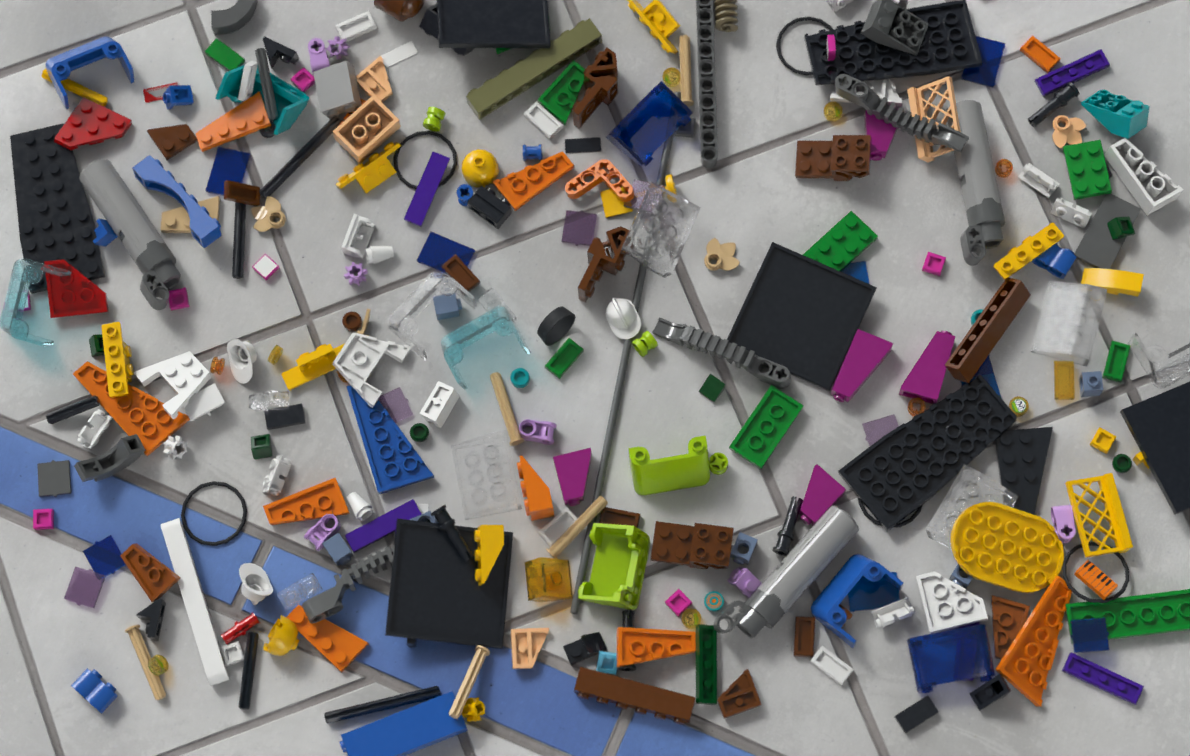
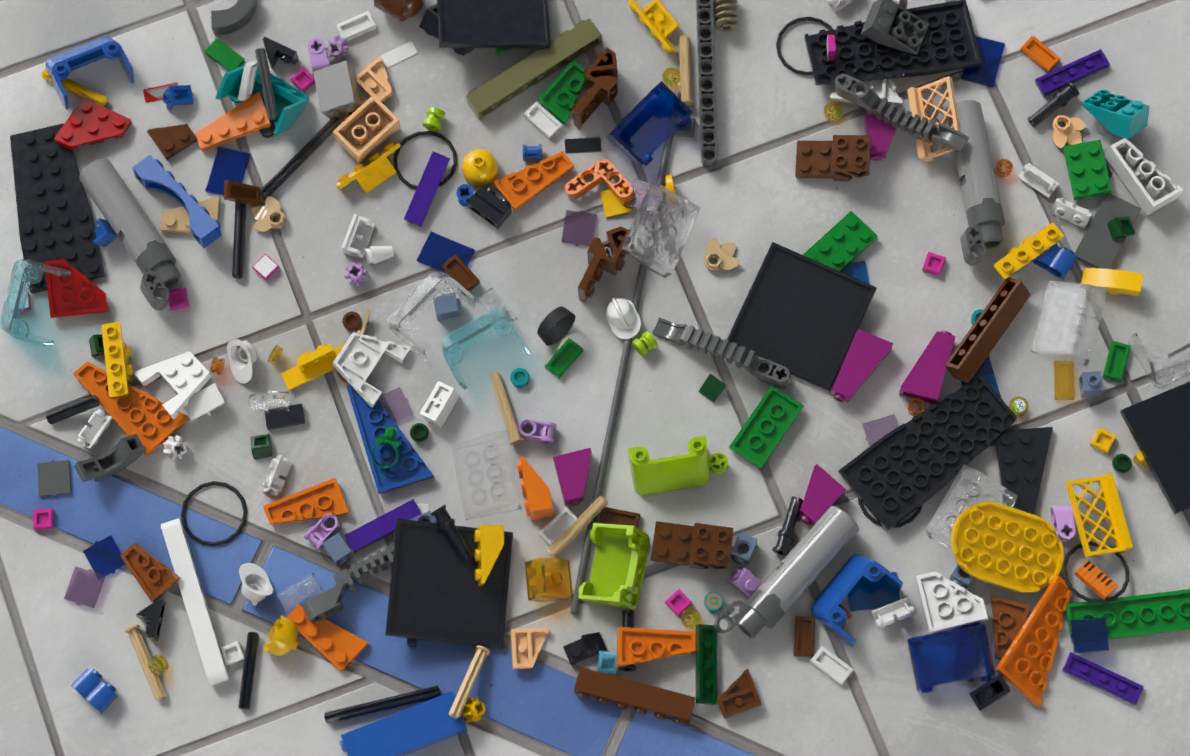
red pin [220,612,260,645] -> none
white cone [347,492,373,521] -> none
black tile [894,695,939,734] -> none
none -> green piece [371,426,403,468]

